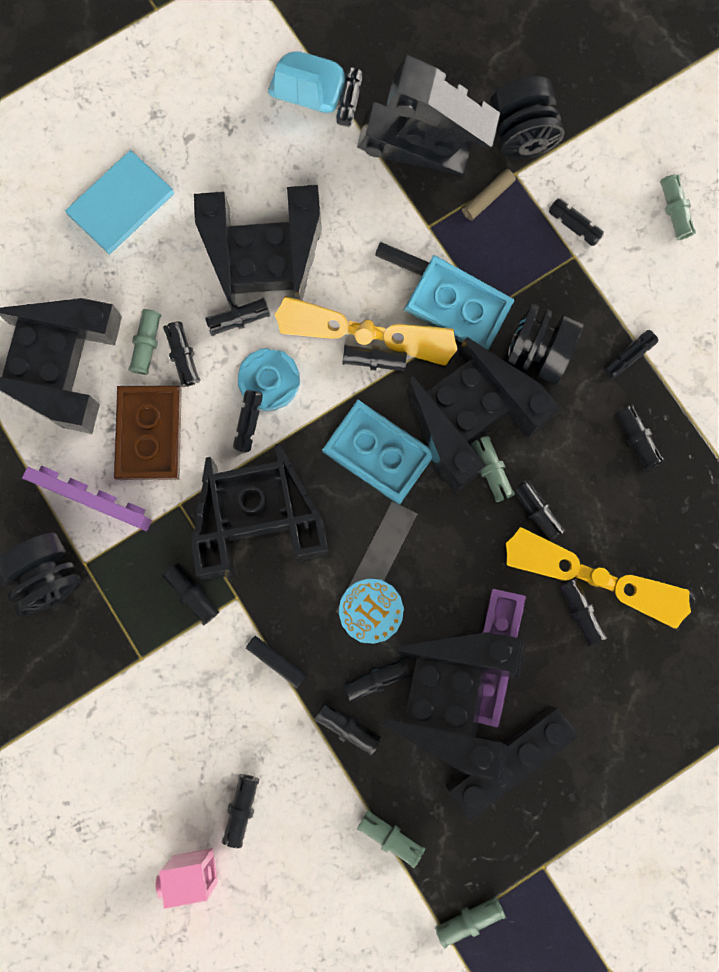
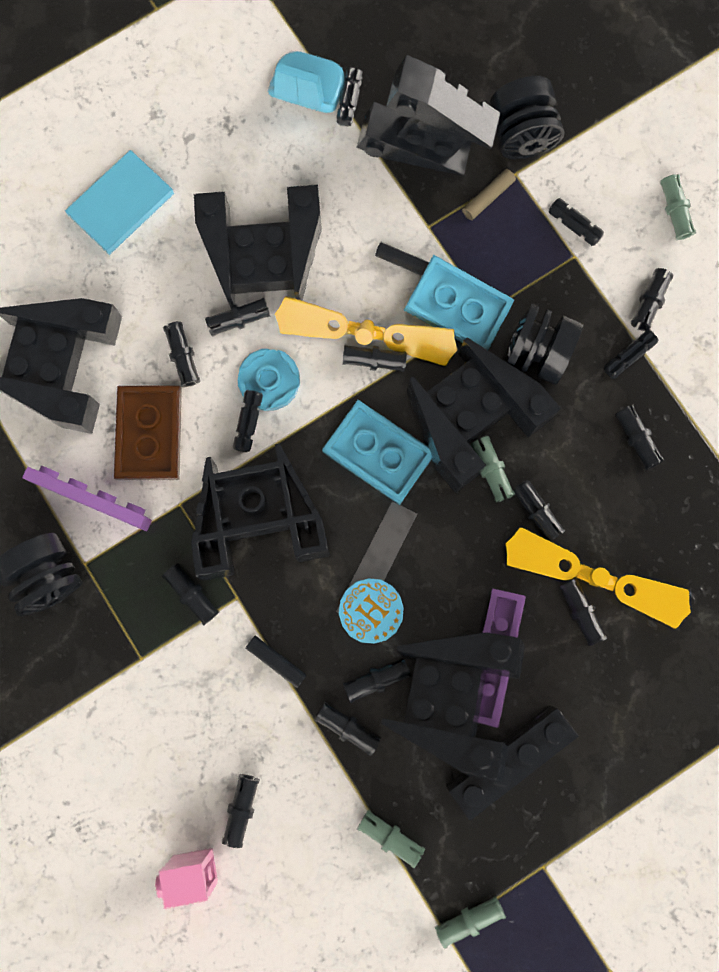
sand green pin [128,309,162,375] -> none
none -> black pin [631,268,673,331]

